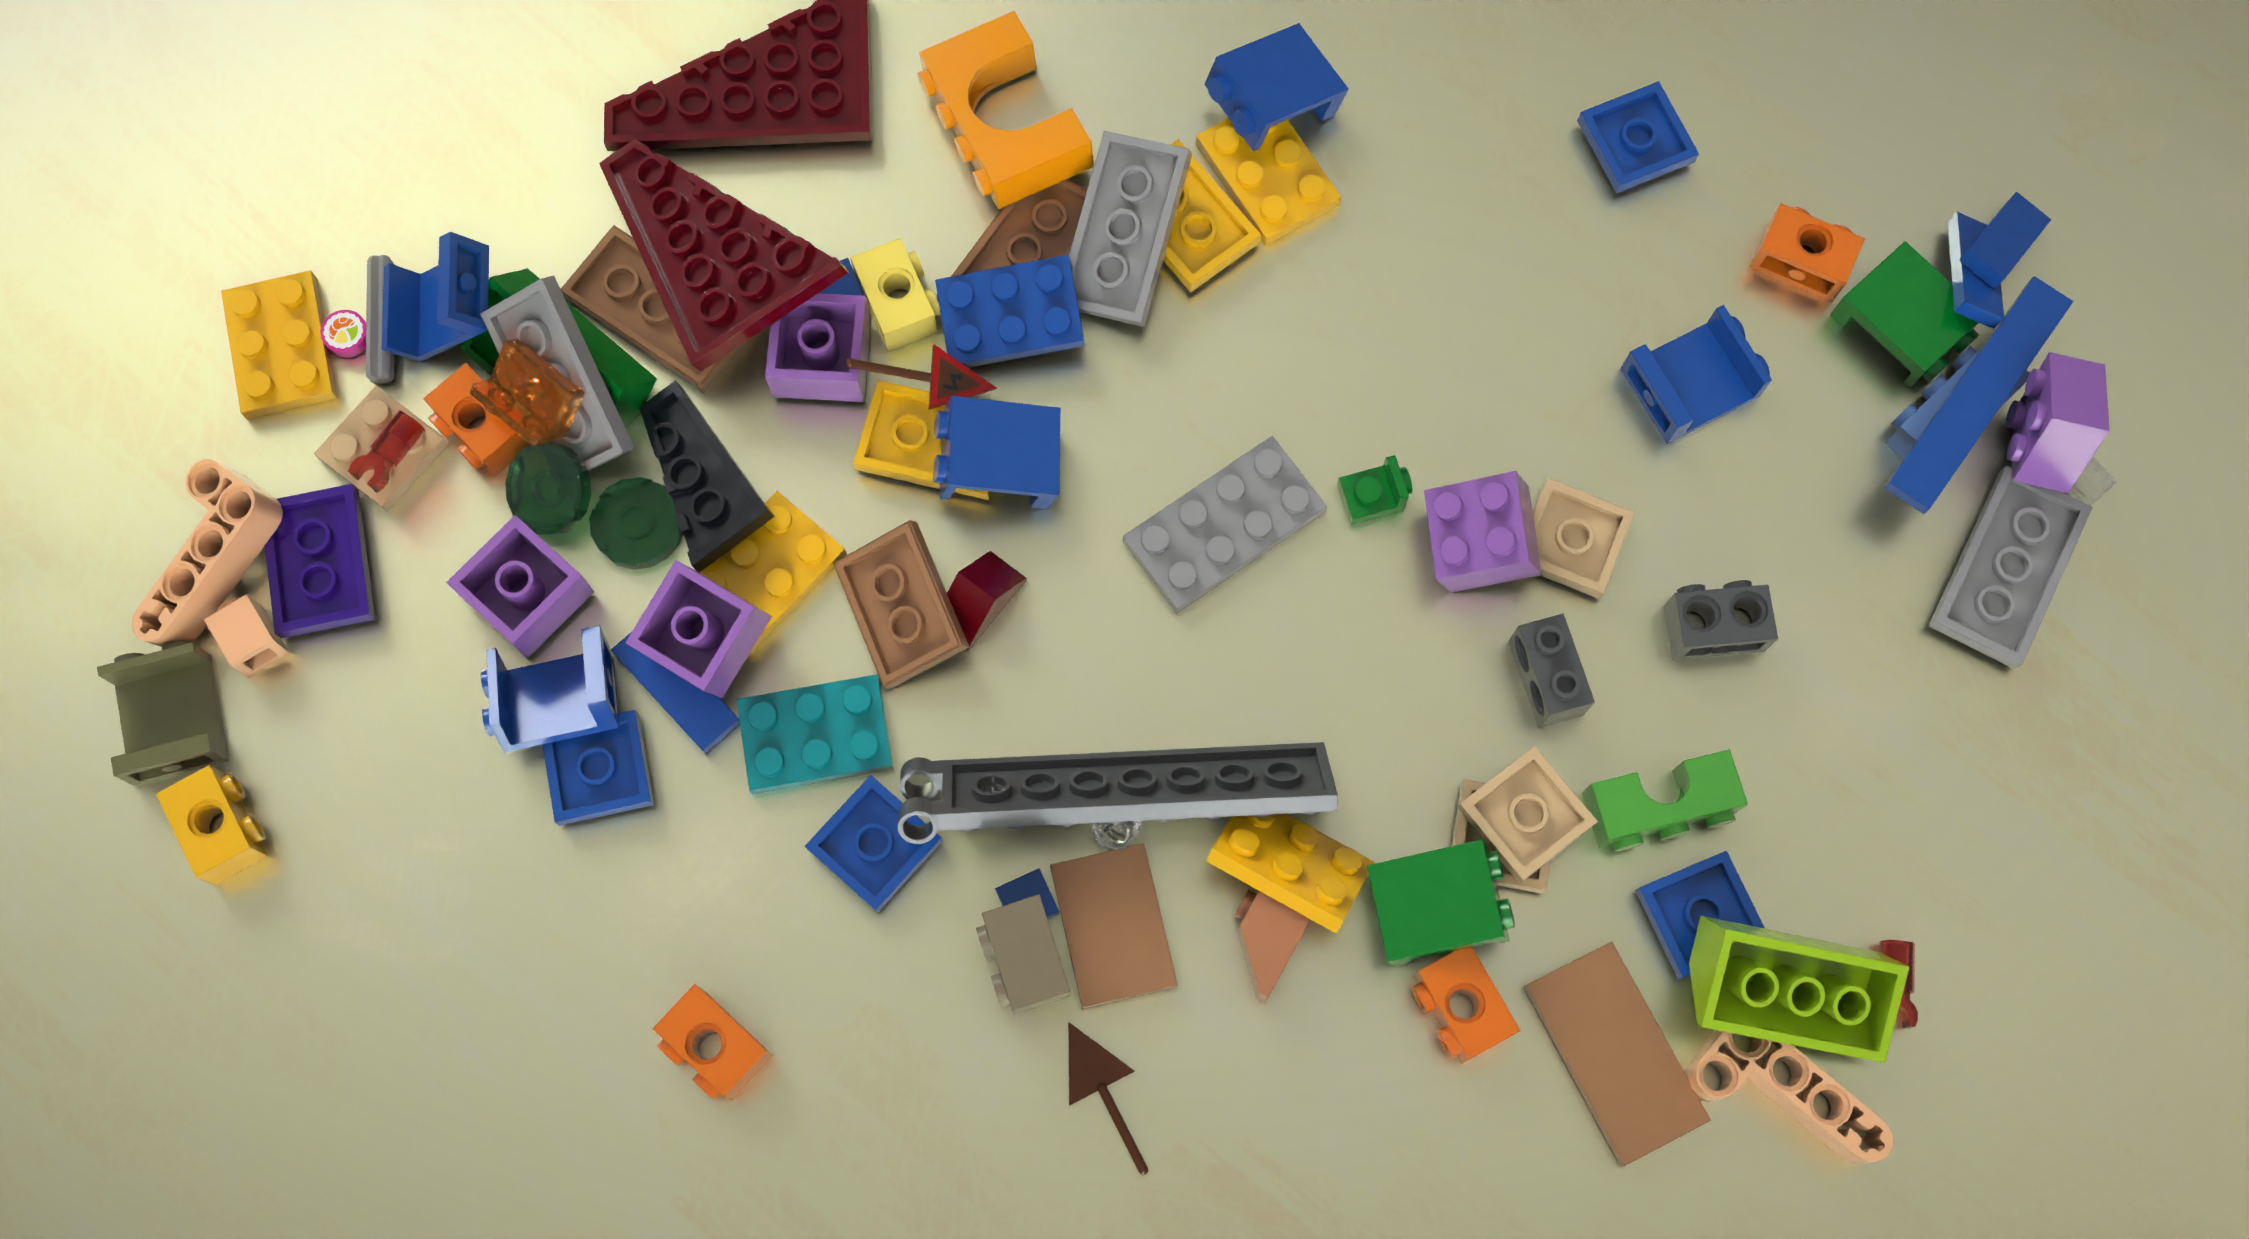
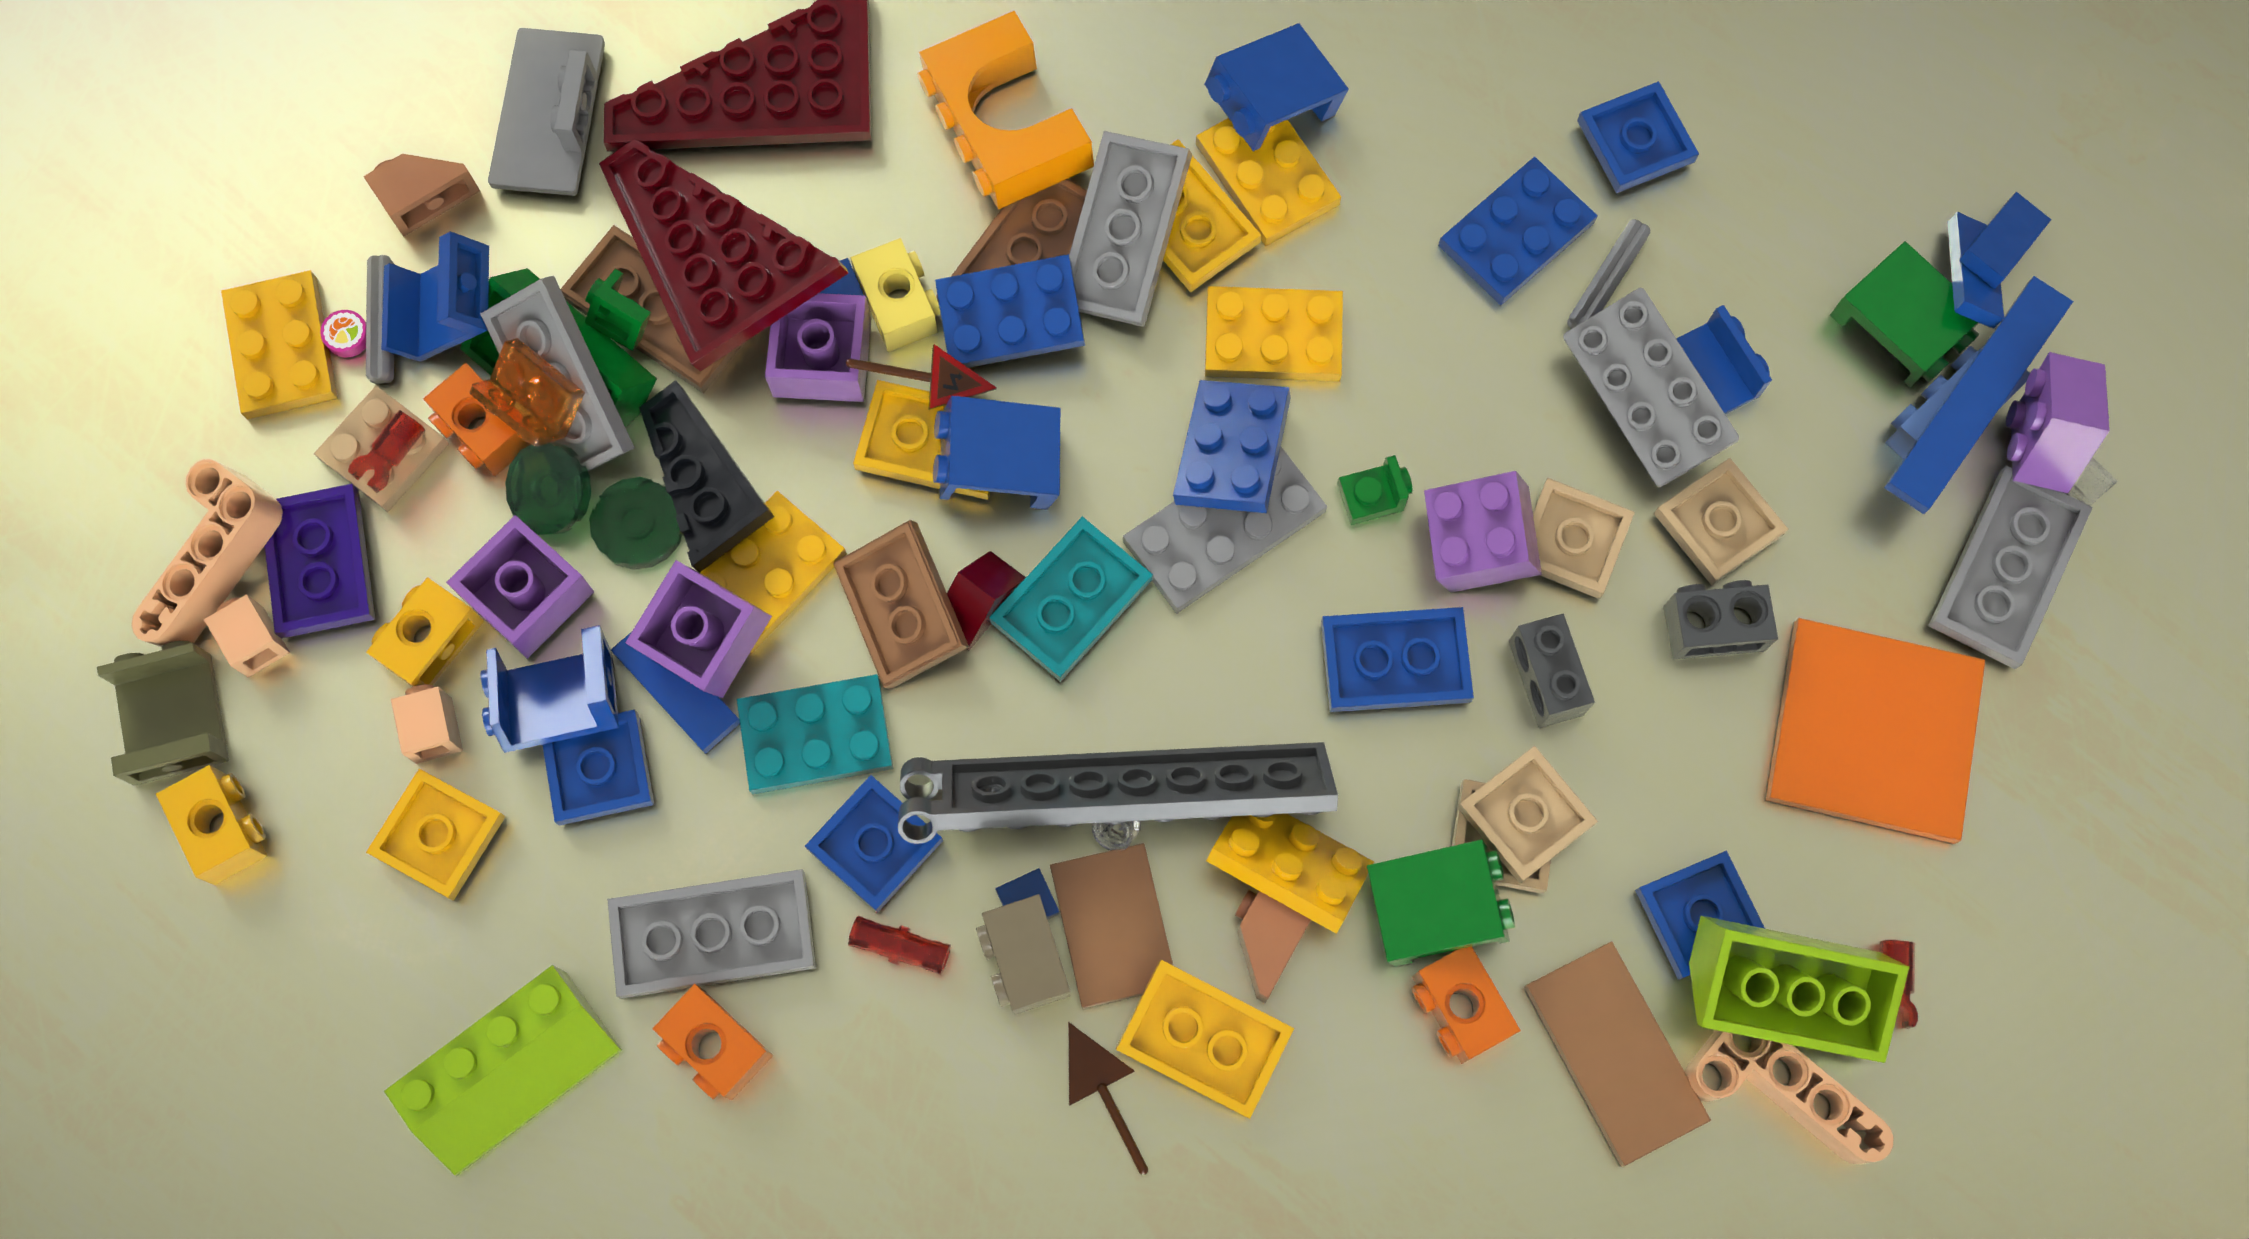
bright green arch [1582,749,1748,851] -> none
orange brick [1749,203,1865,302] -> none
none -> nougat slope [363,153,480,237]
none -> yellow brick [366,577,484,687]
none -> yellow plate [366,769,506,901]
none -> lime slope [384,965,622,1176]
none -> light nougat brick [391,684,463,764]
none -> light grey bracket [488,28,605,196]
none -> green bracket [585,269,651,351]
none -> light grey plate [607,869,816,999]
none -> clear red pin [848,916,951,975]
none -> teal plate [989,516,1153,682]
none -> yellow plate [1115,959,1294,1119]
none -> blue plate [1173,380,1291,513]
none -> yellow plate [1205,286,1343,382]
none -> blue plate [1321,607,1474,712]
none -> blue plate [1438,156,1598,305]
none -> light grey bracket [1563,288,1739,487]
none -> light grey axle [1567,219,1650,329]
none -> tan plate [1654,458,1789,586]
none -> orange tile [1765,618,1985,844]

